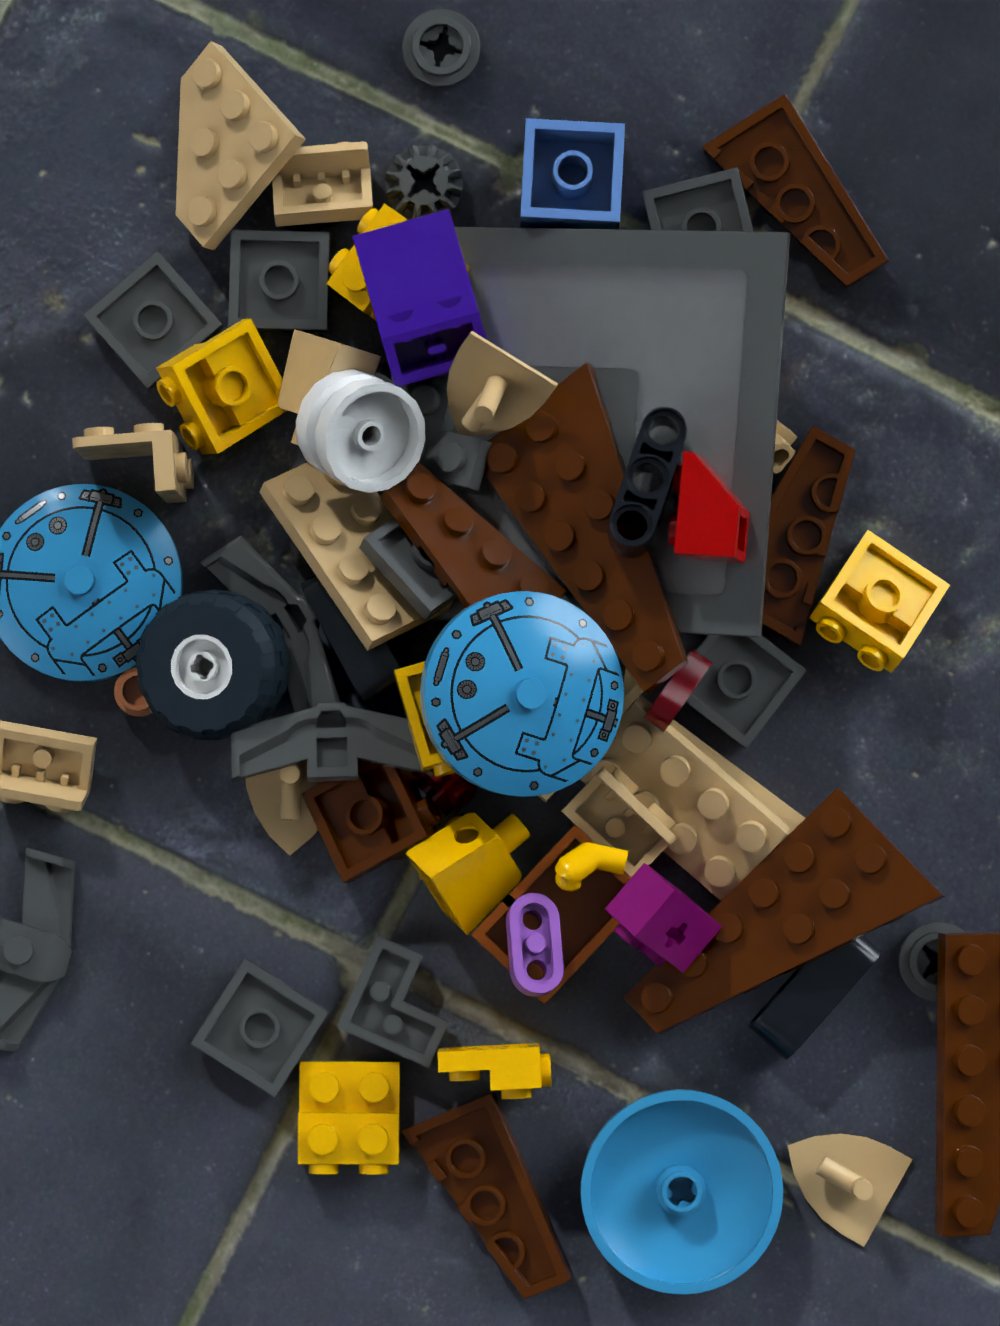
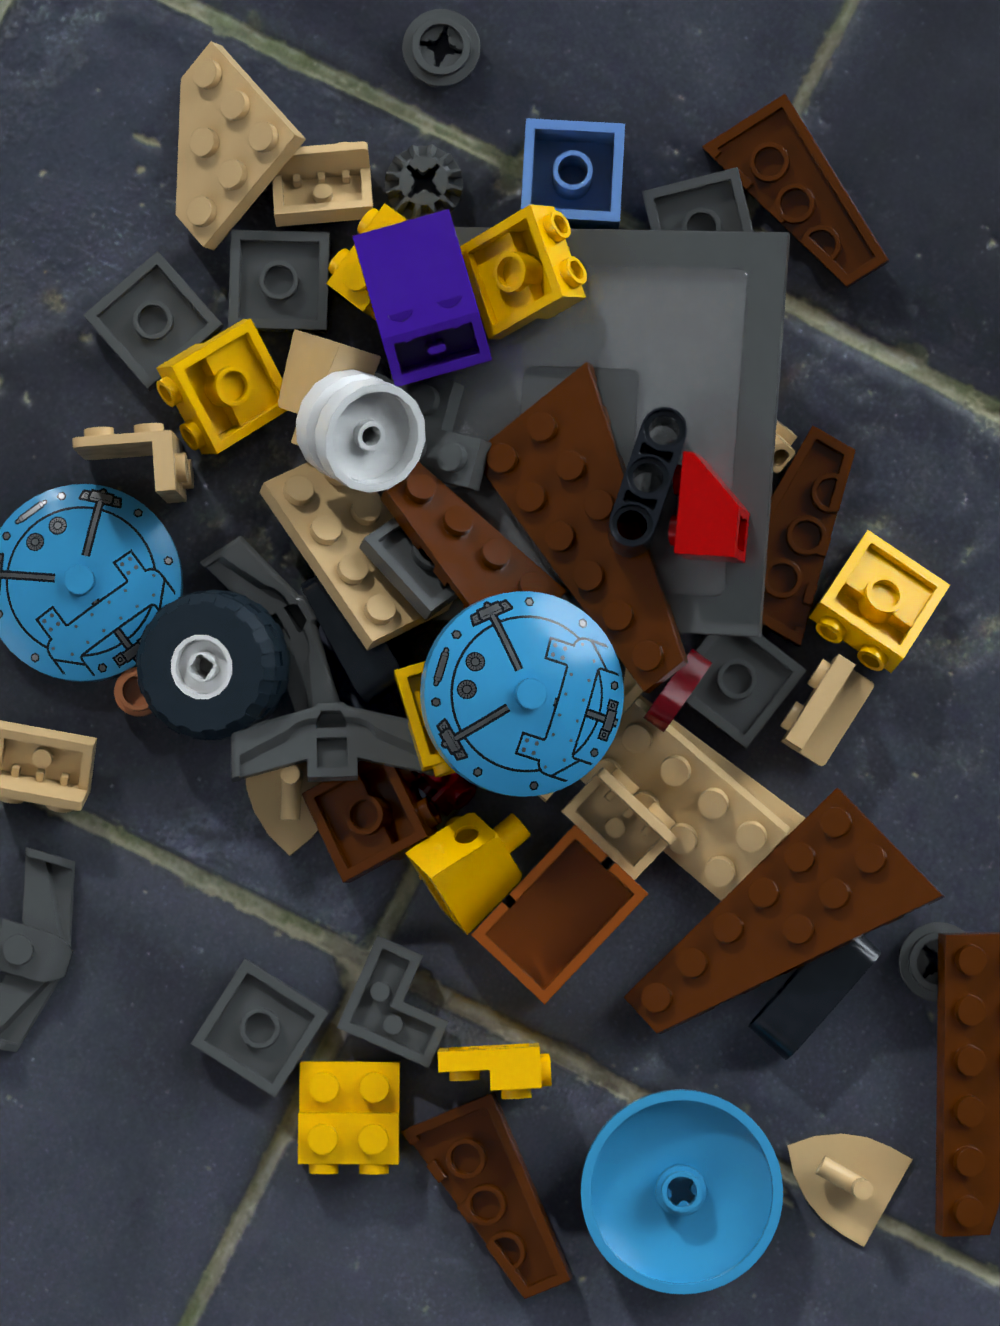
tan shield [447,331,558,436] -> none
medium lavender plate [506,893,564,997] -> none
yellow arm [555,842,628,892] -> none
magenta brick [605,863,722,973] -> none
none -> yellow plate [460,204,587,340]
none -> tan bracket [780,654,874,766]

